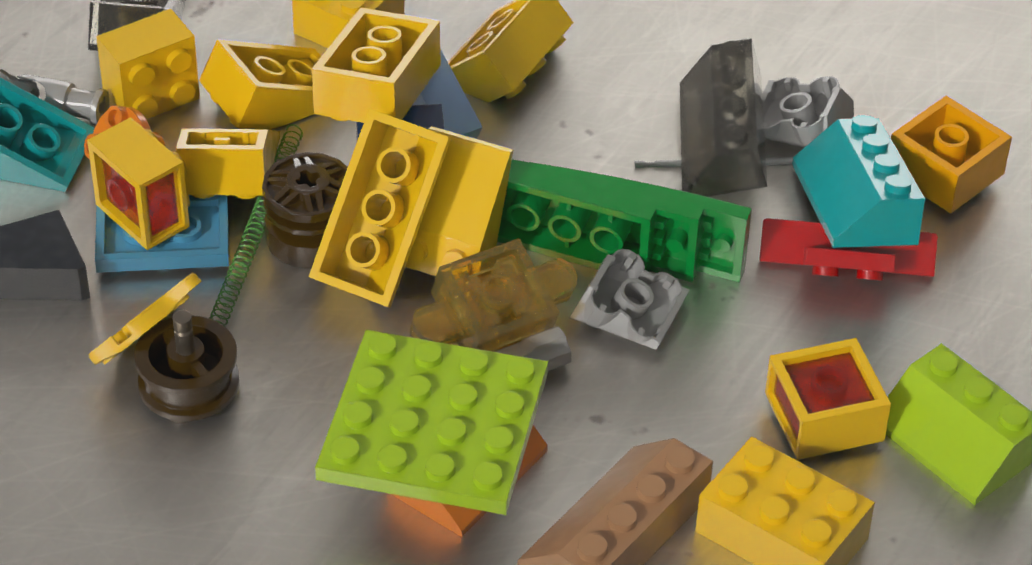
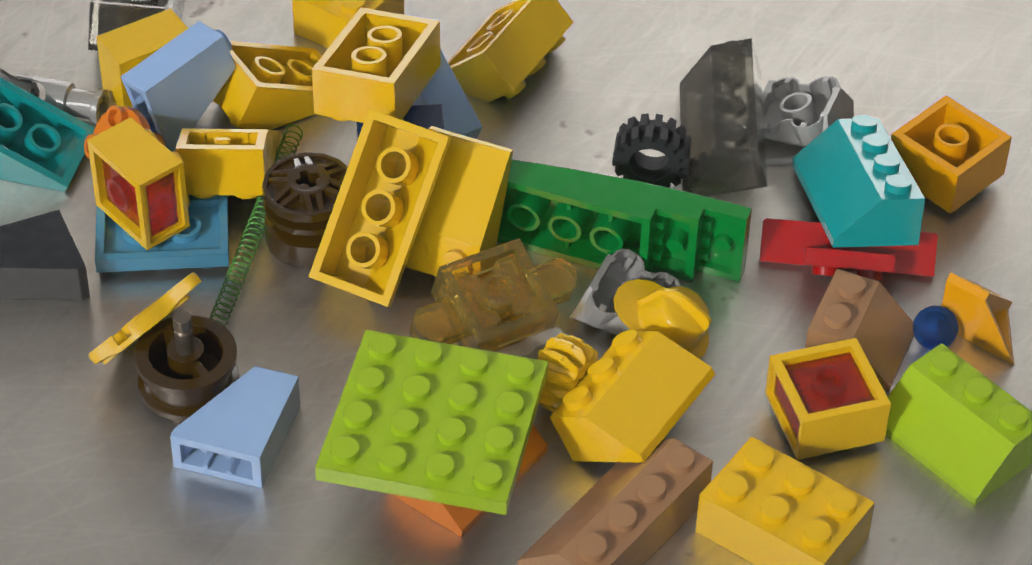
none -> light blue slope [121,21,236,152]
none -> light blue slope [170,366,300,488]
none -> yellow gear [537,333,598,412]
none -> yellow slope [550,330,716,463]
none -> black tyre [612,113,692,188]
none -> yellow piece [613,279,712,358]
none -> medium nougat slope [805,269,917,392]
none -> clear blue plate [913,306,958,350]
none -> light orange slope [938,272,1014,365]

